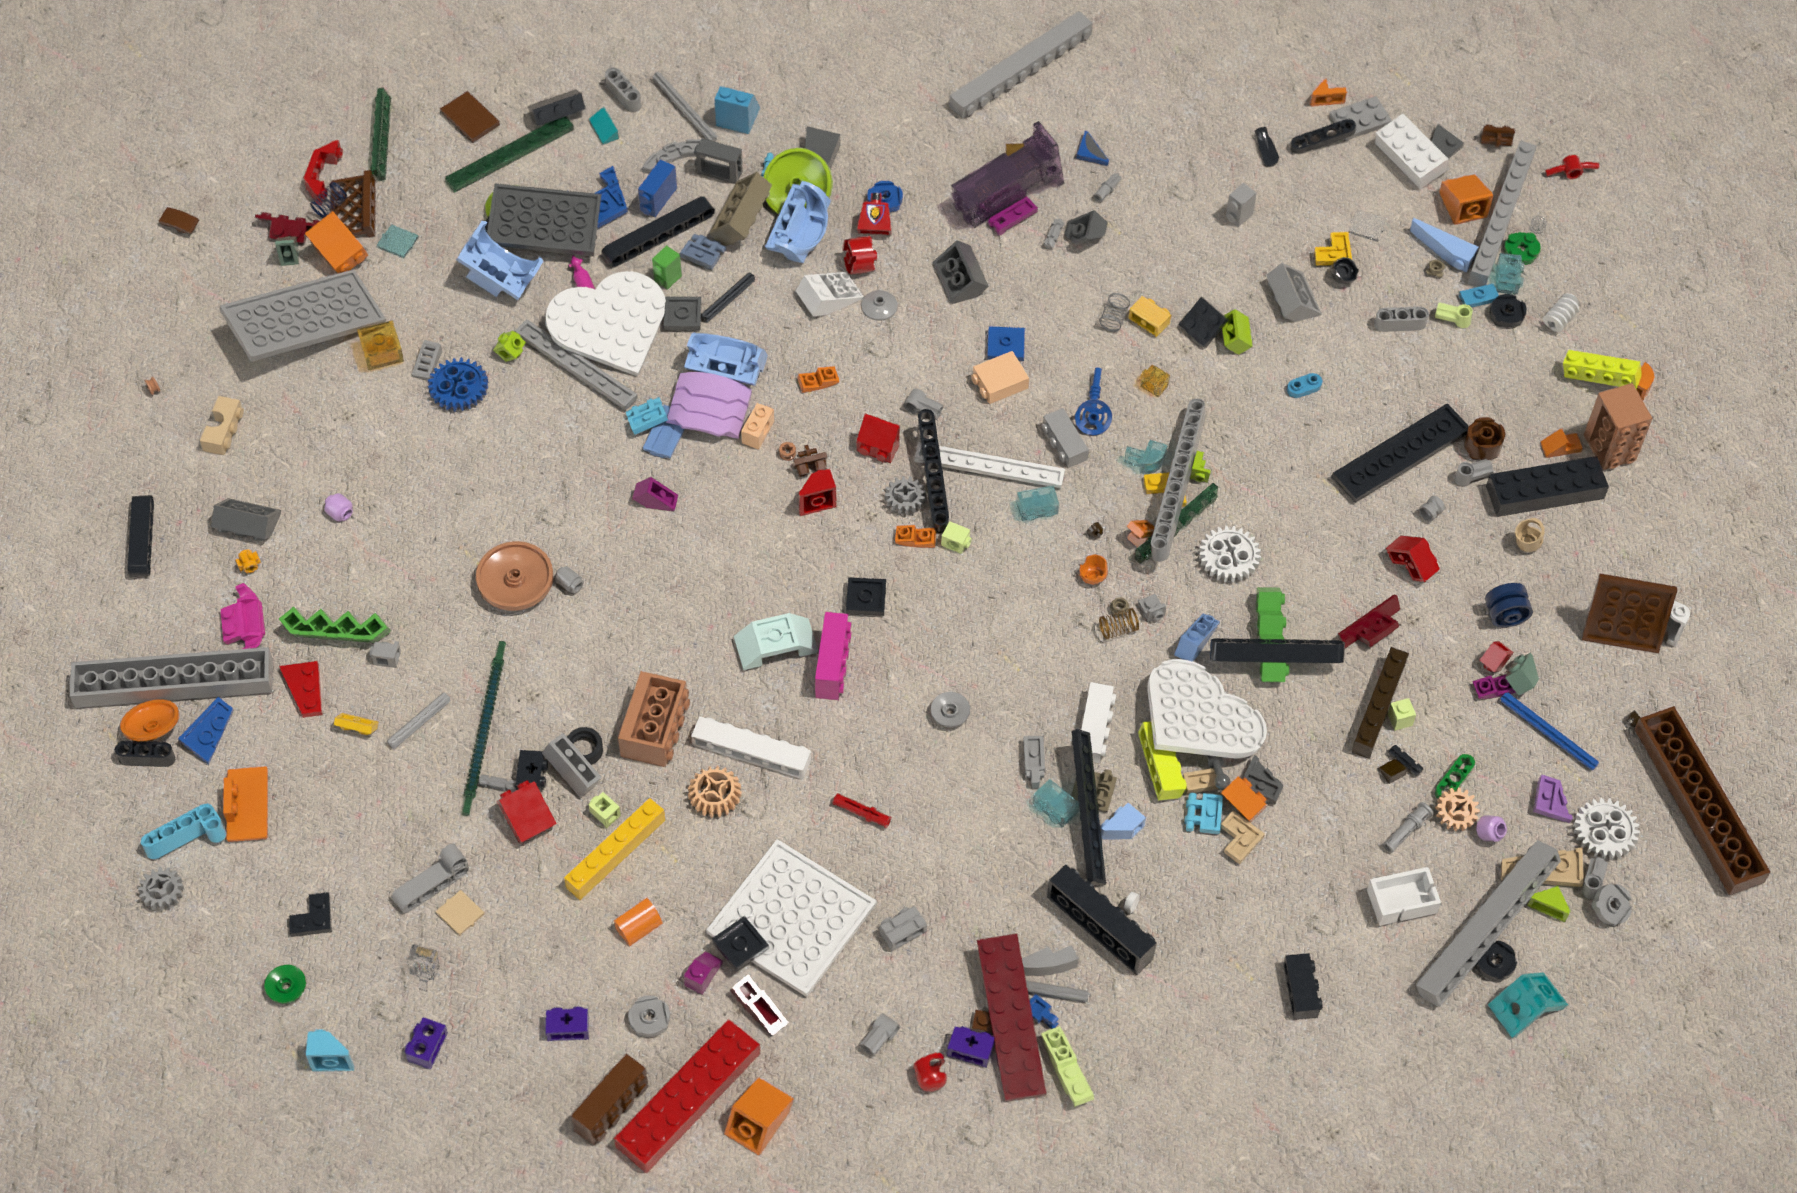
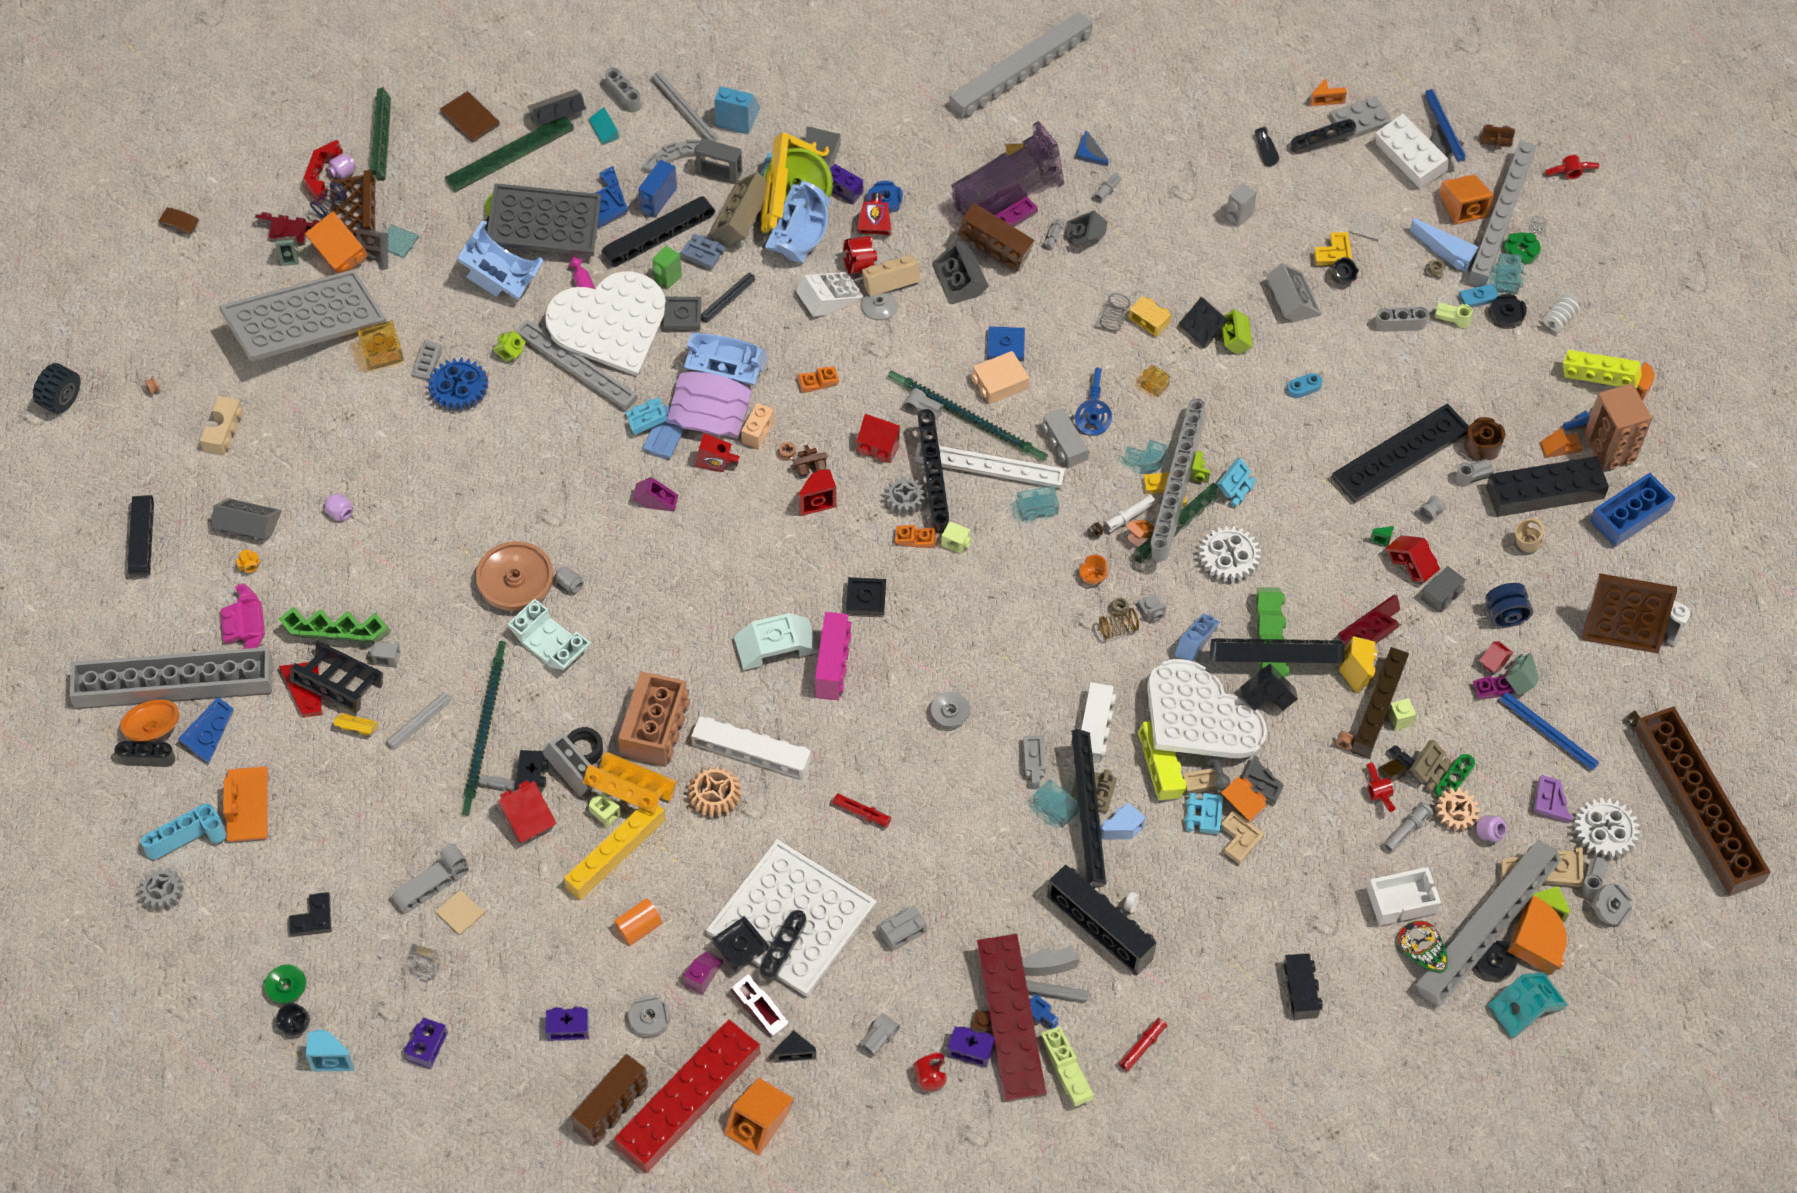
none -> black wheel [32,363,81,414]
none -> black hair [276,1003,310,1037]
none -> black fence [290,641,383,714]
none -> lavender head [328,154,356,179]
none -> dark grey wing [356,229,388,268]
none -> light aqua slope [508,599,591,670]
none -> light orange fence [583,752,677,813]
none -> red torso [695,433,740,472]
none -> black beam [760,910,807,981]
none -> yellow hinge [761,132,829,233]
none -> black slope [774,1030,816,1063]
none -> dark purple brick [830,164,864,204]
none -> tan brick [862,255,921,297]
none -> hose [888,370,1048,461]
none -> reddish brown piece [958,203,1034,272]
none -> white pin [1104,494,1155,532]
none -> red pin [1118,1017,1168,1072]
none -> medium azure plate [1216,458,1256,507]
none -> black brick [1240,663,1298,711]
none -> nougat bush [1335,732,1355,750]
none -> yellow slope [1339,636,1377,693]
none -> red piece [1366,762,1396,812]
none -> green slope [1370,526,1394,547]
none -> shield [1397,920,1448,973]
none -> dark tan plate [1410,740,1451,792]
none -> dark grey brick [1421,566,1466,613]
none -> blue axle [1425,89,1466,162]
none -> orange brick [1507,895,1567,975]
none -> blue tile [1563,410,1592,431]
none -> blue brick [1590,473,1676,547]

